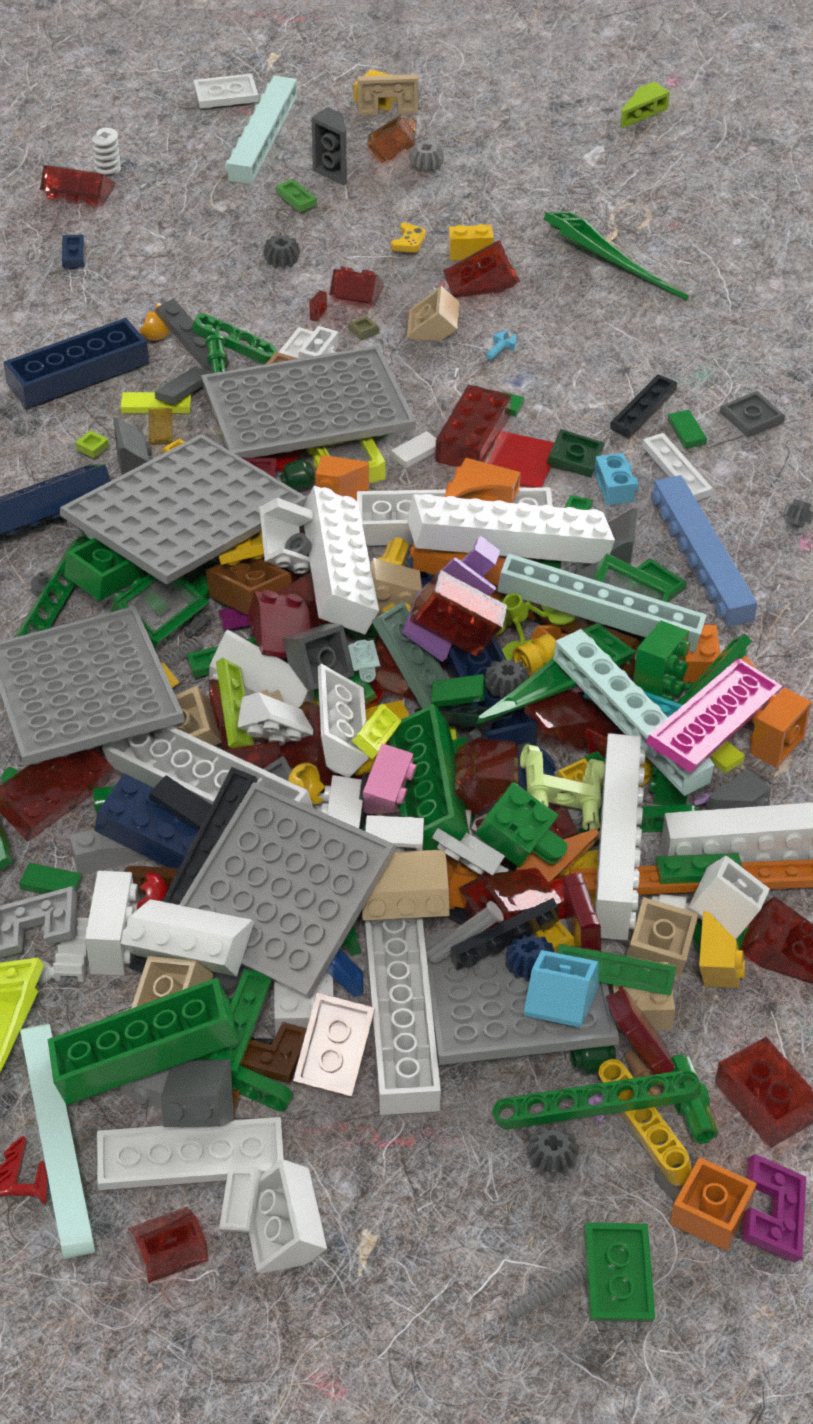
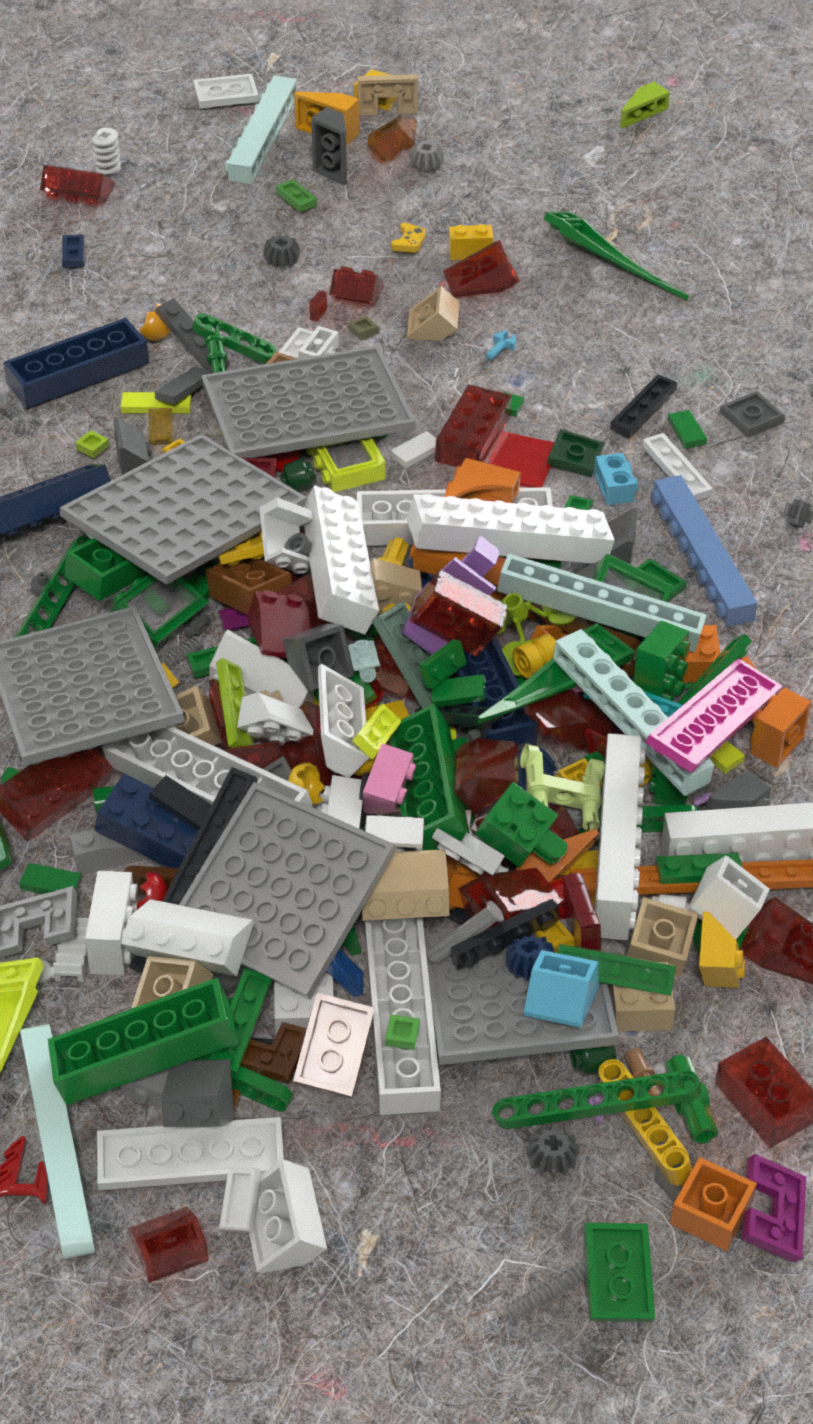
orange slope [315,455,369,502] -> none
dark grey gear [485,658,529,700] -> none
dark red piece [605,985,675,1075] -> none
none -> light orange slope [294,91,359,146]
none -> bright green plate [385,1014,420,1050]
none -> green plate [419,639,467,689]

